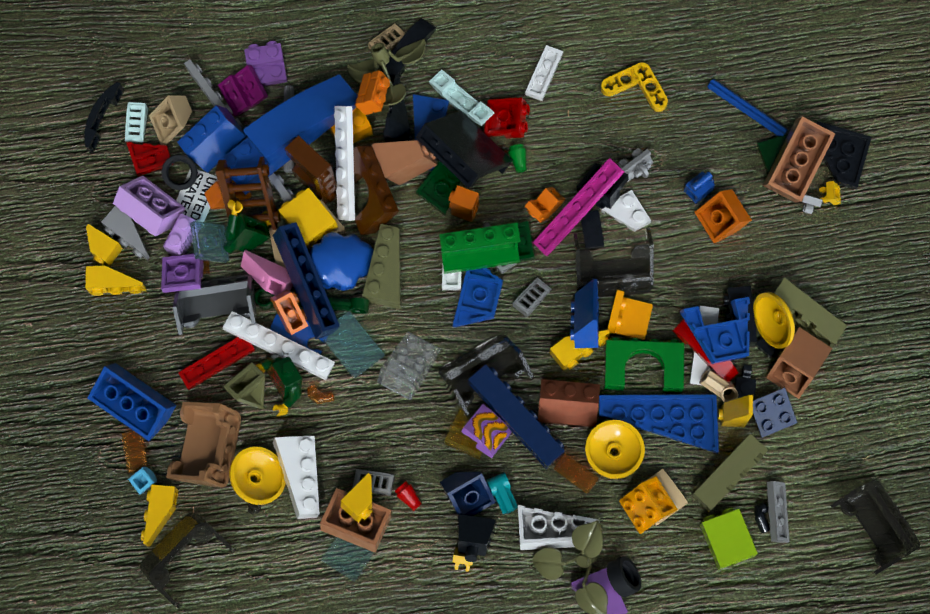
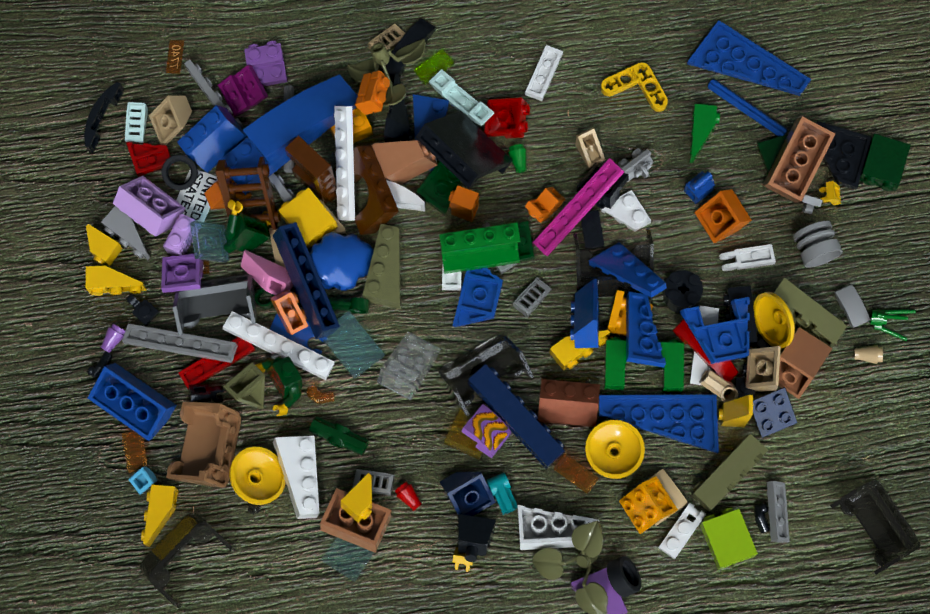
none -> black arm [87,352,112,378]
none -> medium lavender cone [101,323,125,353]
none -> light grey plate [122,324,238,363]
none -> black plate [125,293,159,327]
none -> clear orange sticker [166,40,184,74]
none -> black plate [189,384,224,403]
none -> dark green piece [309,416,369,456]
none -> white slope [386,180,426,212]
none -> clear neon green plate [414,49,454,85]
none -> tan slope [575,128,605,168]
none -> blue wing [589,242,667,298]
none -> blue wing [626,292,666,368]
none -> white plate [658,503,706,560]
none -> black brick [662,270,703,314]
none -> blue wing [687,20,811,96]
none -> green slope [689,104,720,163]
none -> white hinge [719,244,776,271]
none -> tan slope [746,346,781,392]
none -> light grey wheel [793,221,843,268]
none -> light grey slope [834,284,870,328]
none -> tan cone [854,345,883,364]
none -> dark green brick [860,134,911,191]
none -> green plant [870,309,916,341]

